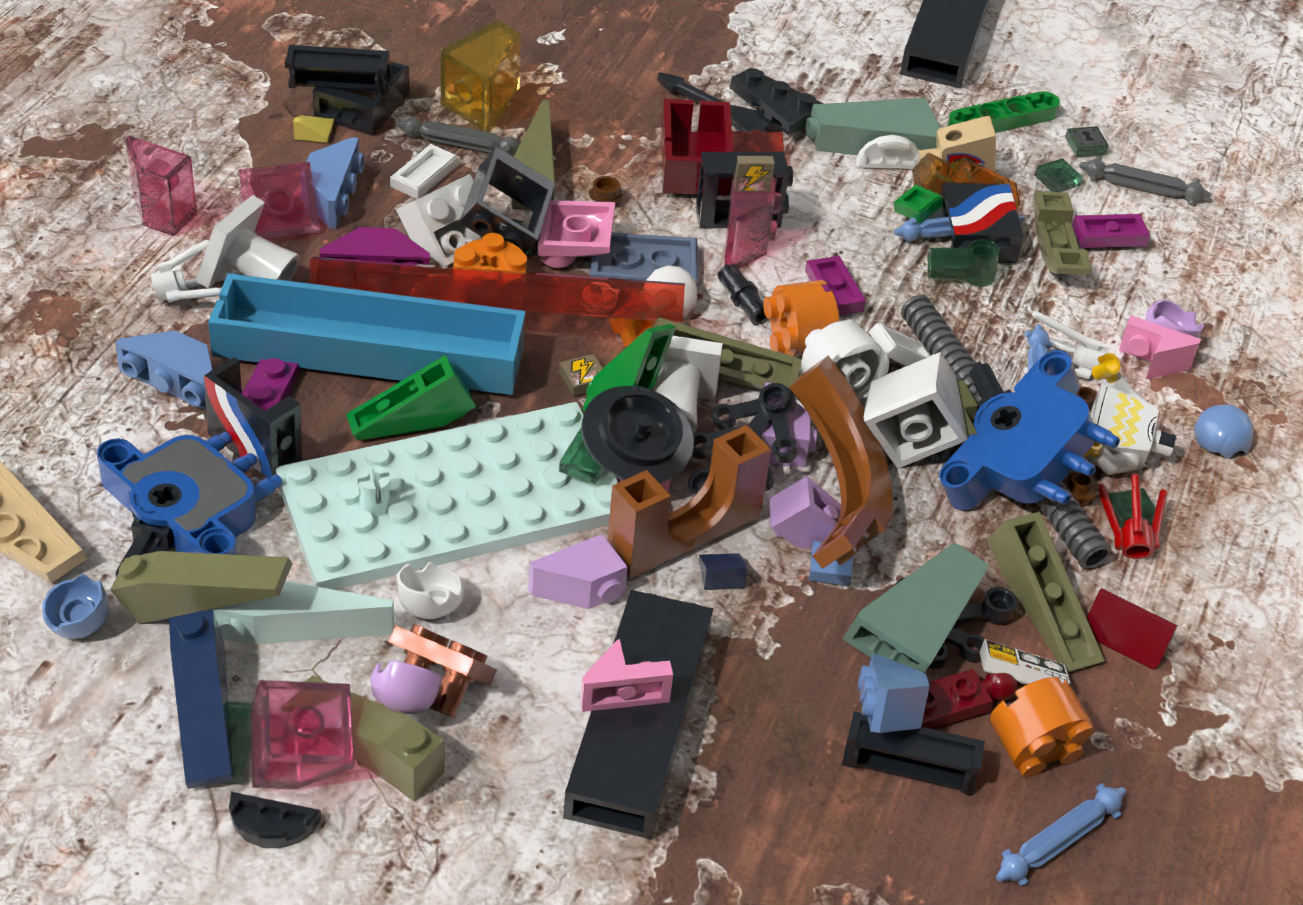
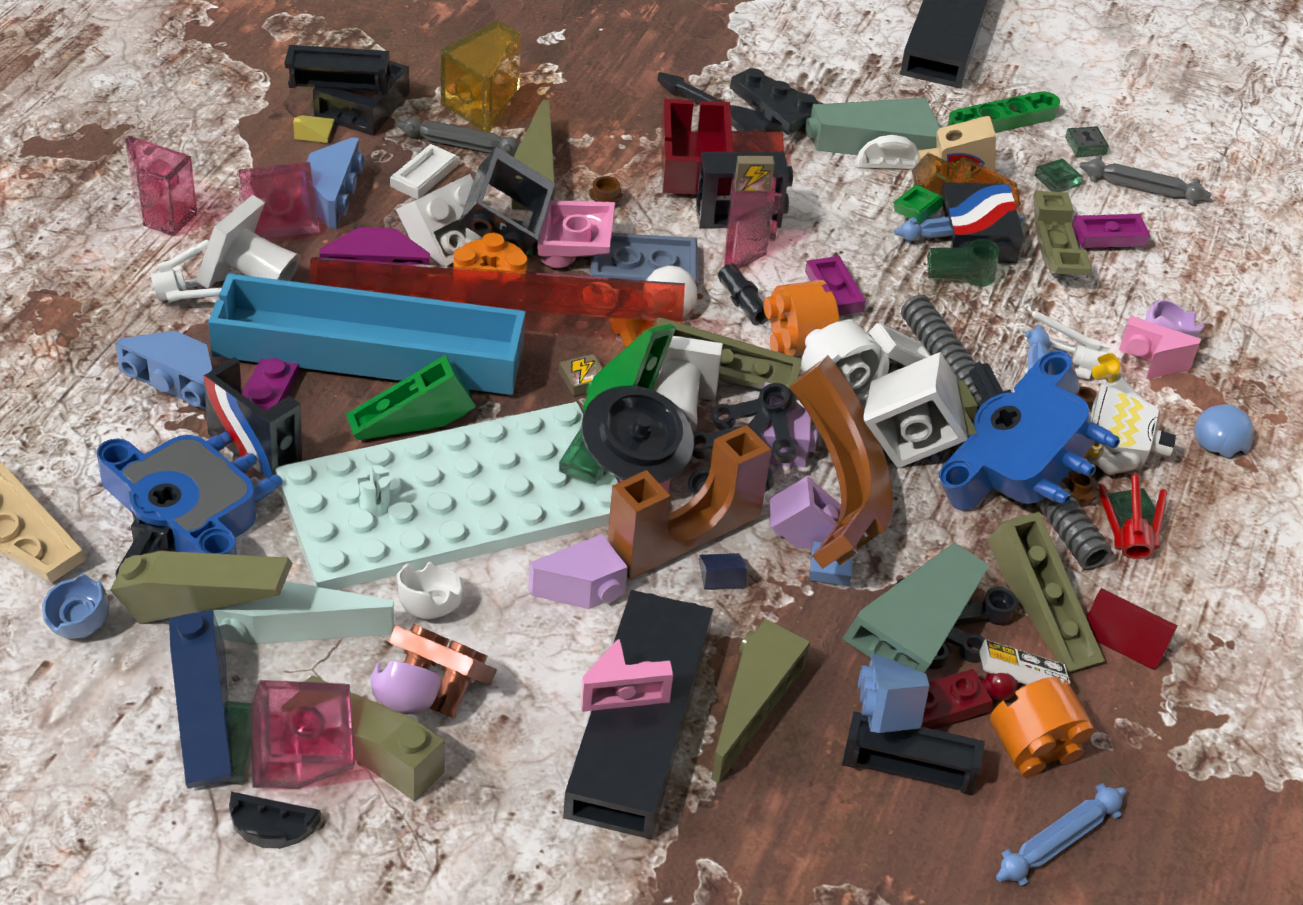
none -> olive slope [711,619,810,783]

